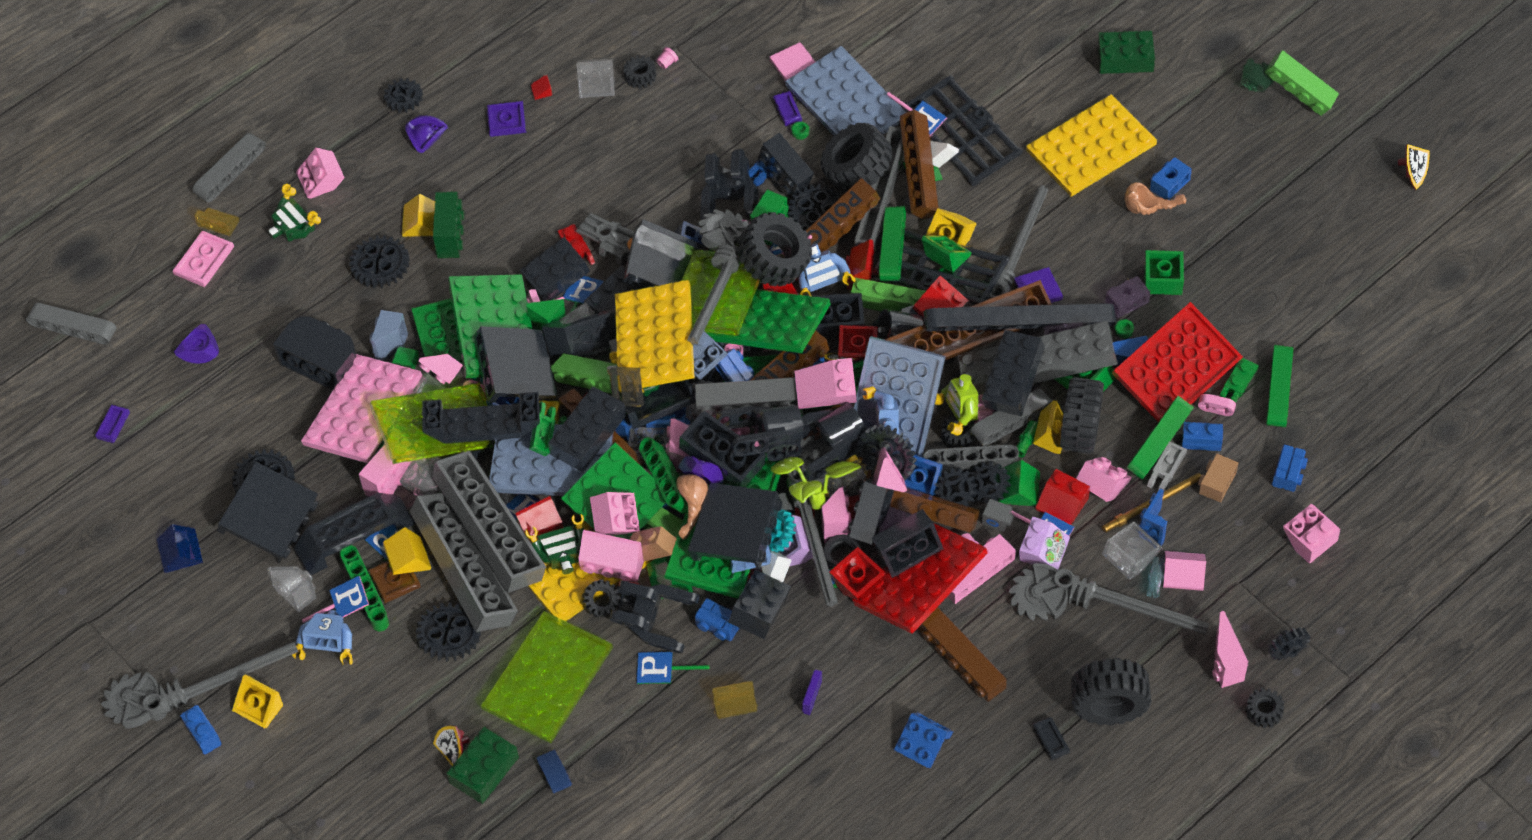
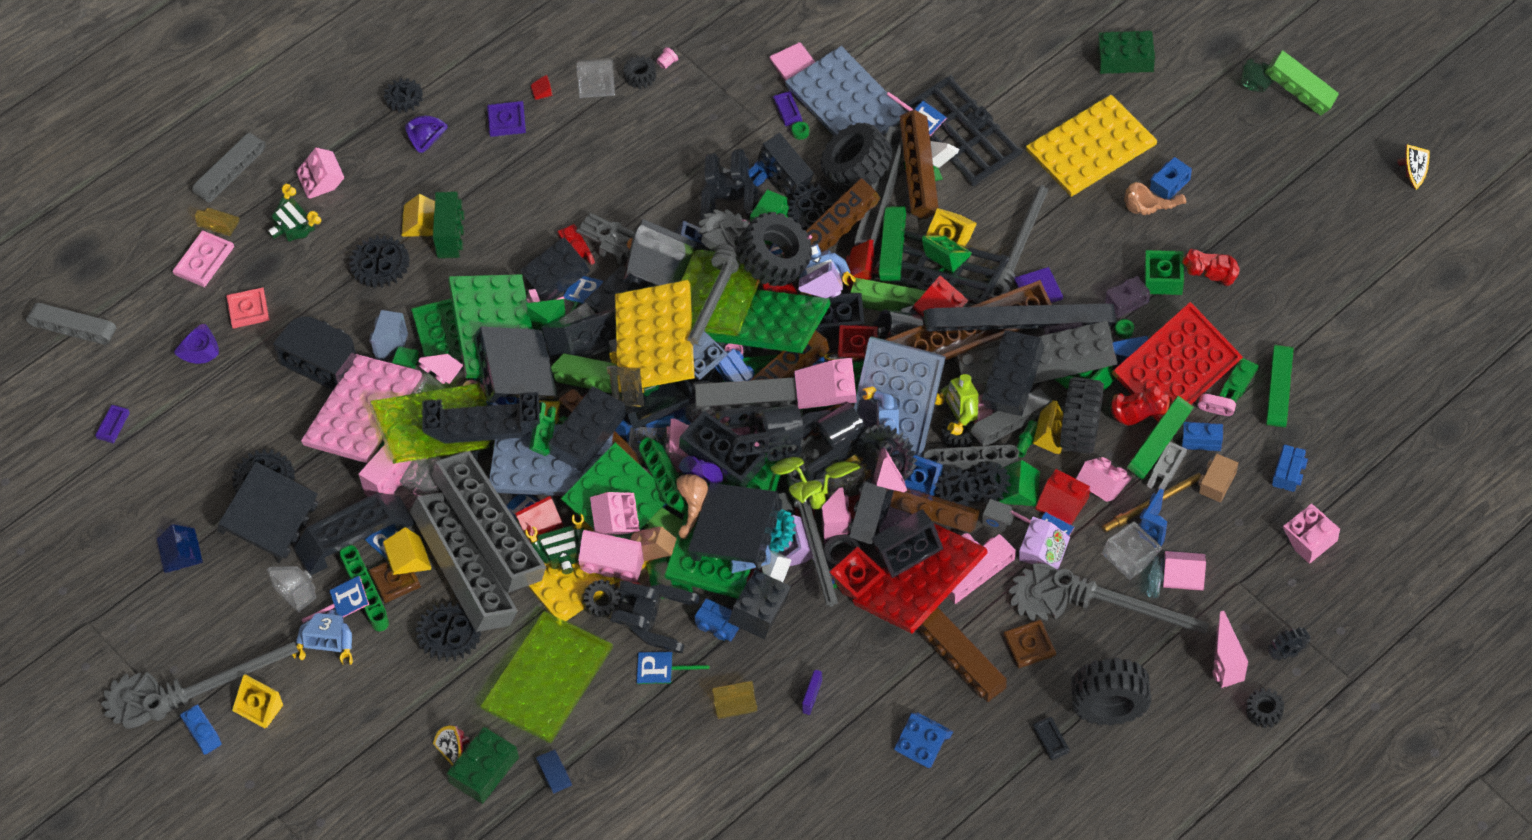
none -> coral tile [227,288,270,328]
none -> lavender slope [799,261,843,298]
none -> reddish brown tile [1003,620,1056,669]
none -> red animal [1111,386,1170,425]
none -> red animal [1182,249,1239,287]

